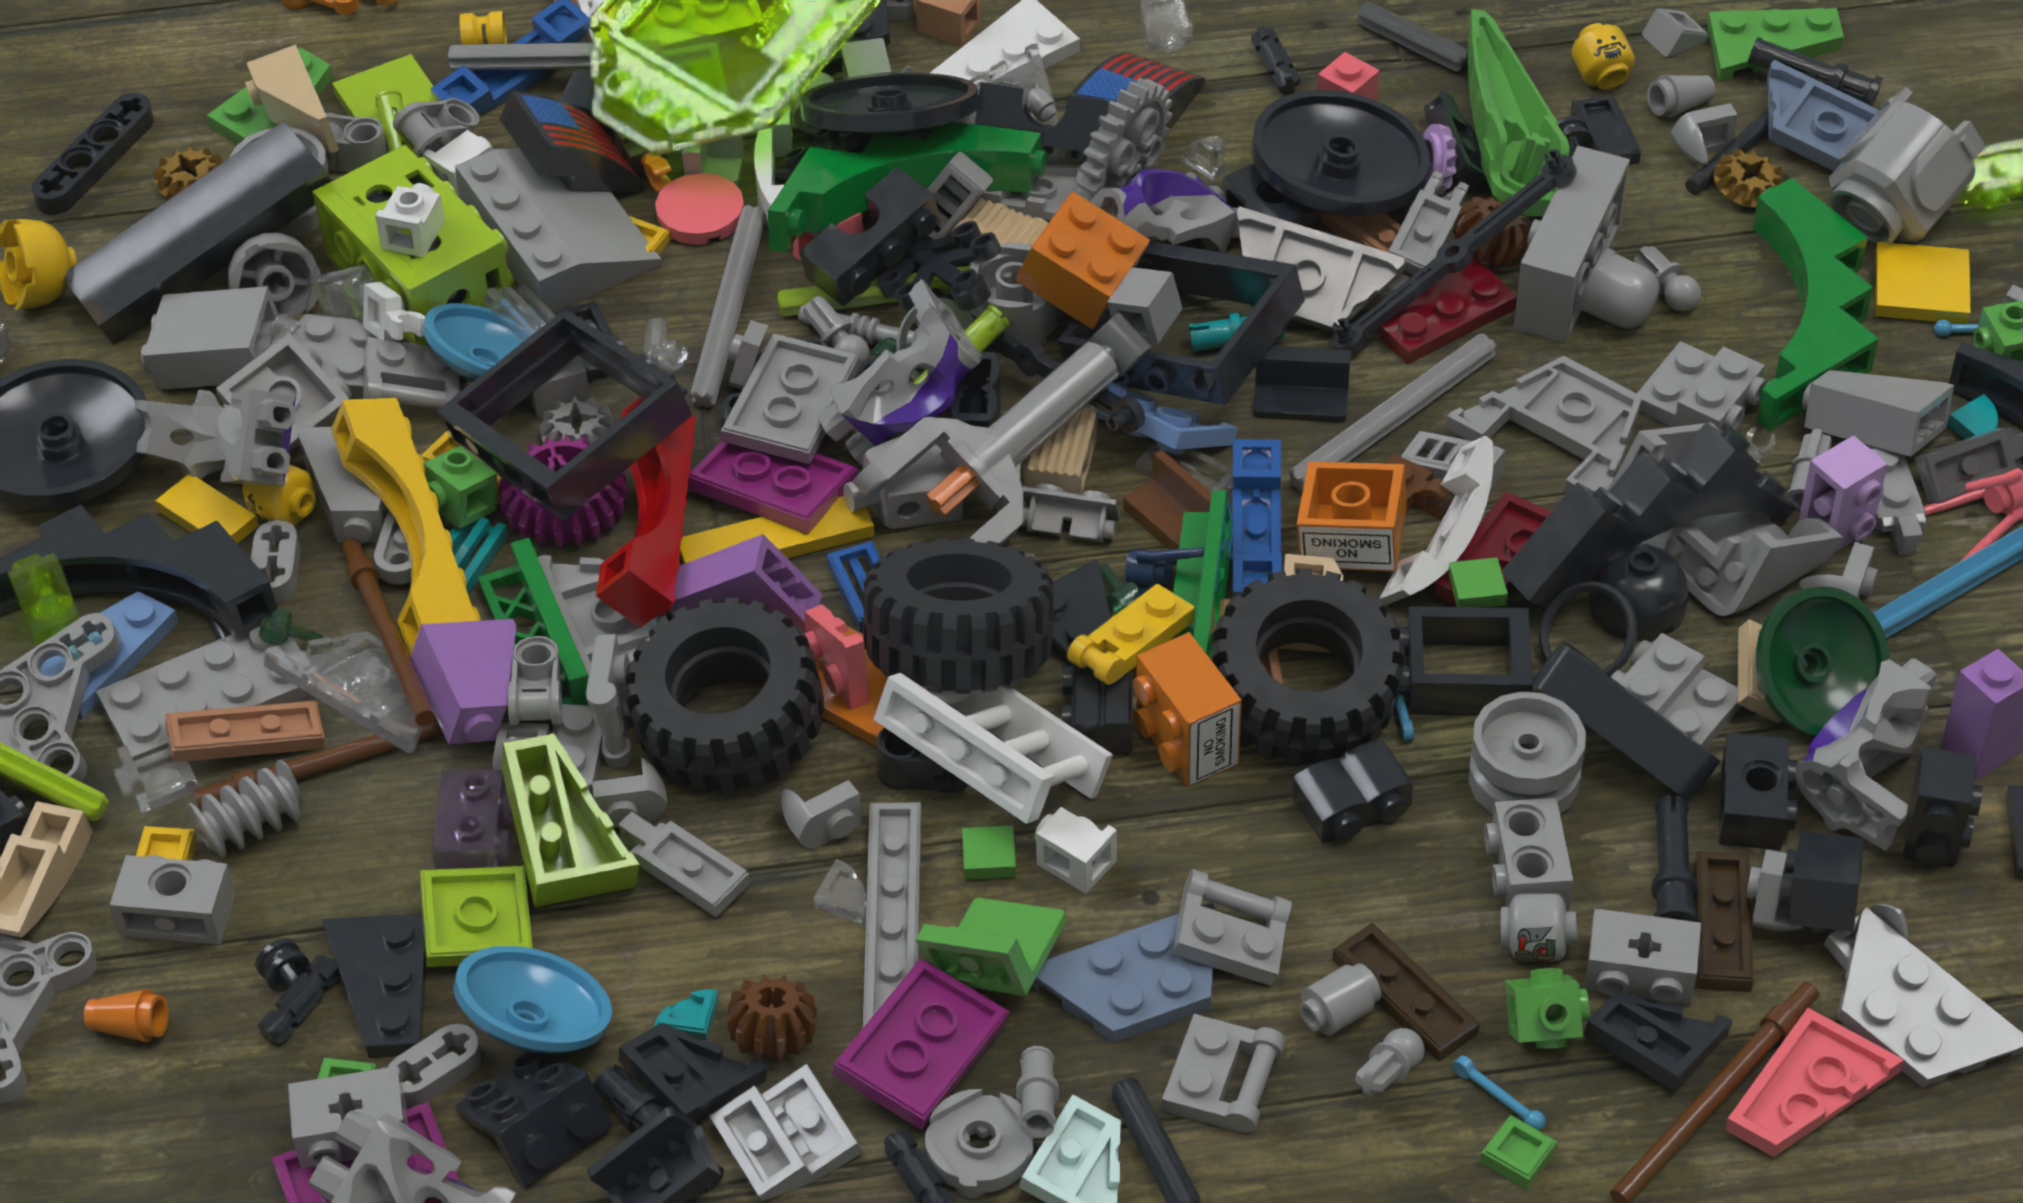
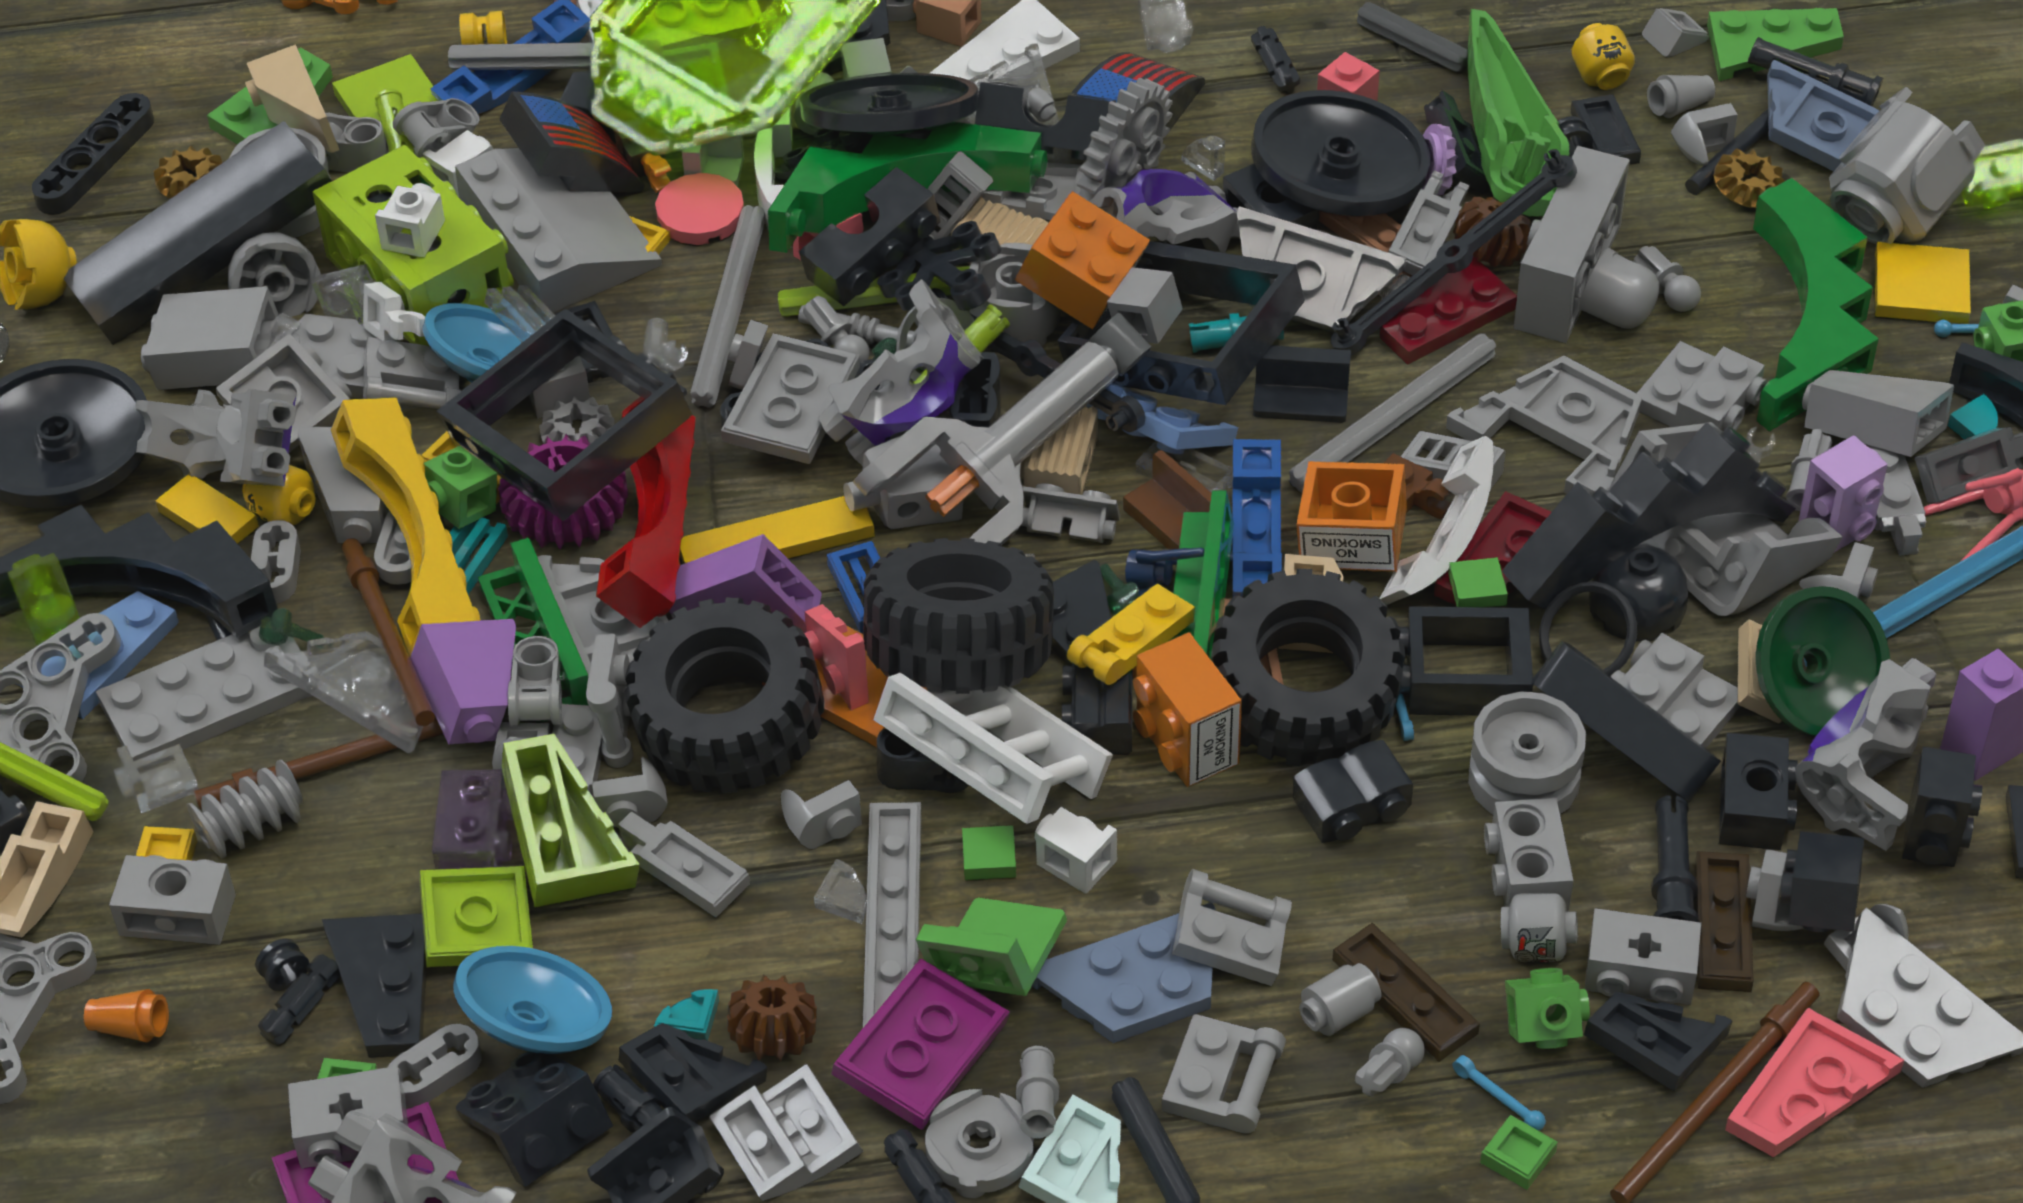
nougat tile [165,701,325,762] -> none
magenta tile [687,441,858,533] -> none

